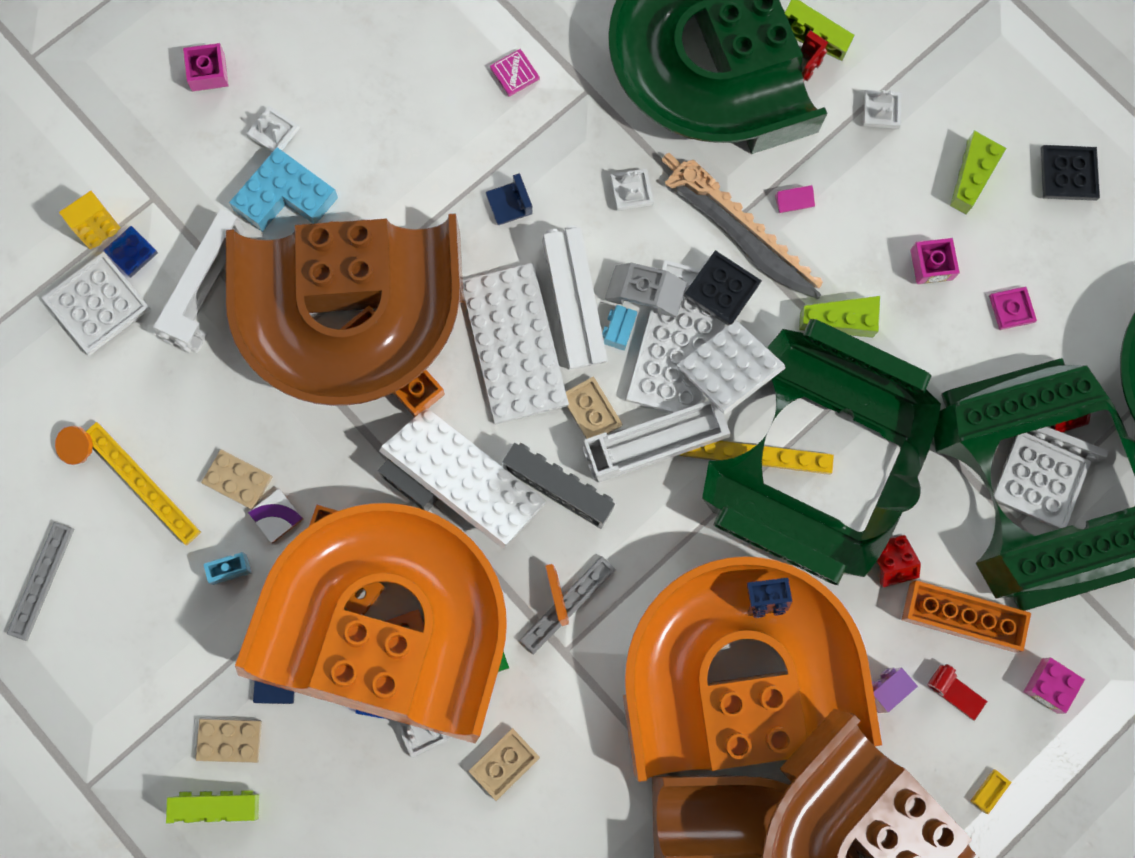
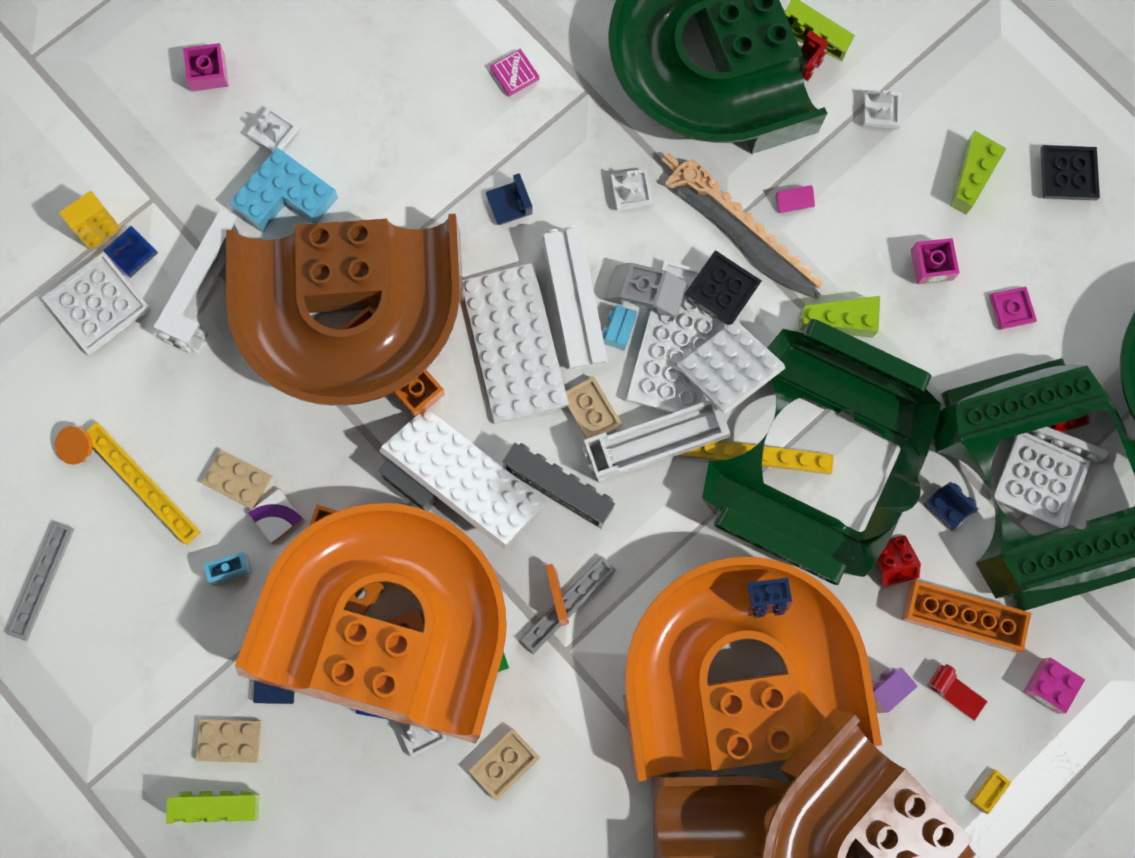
none -> dark blue bracket [924,482,979,531]

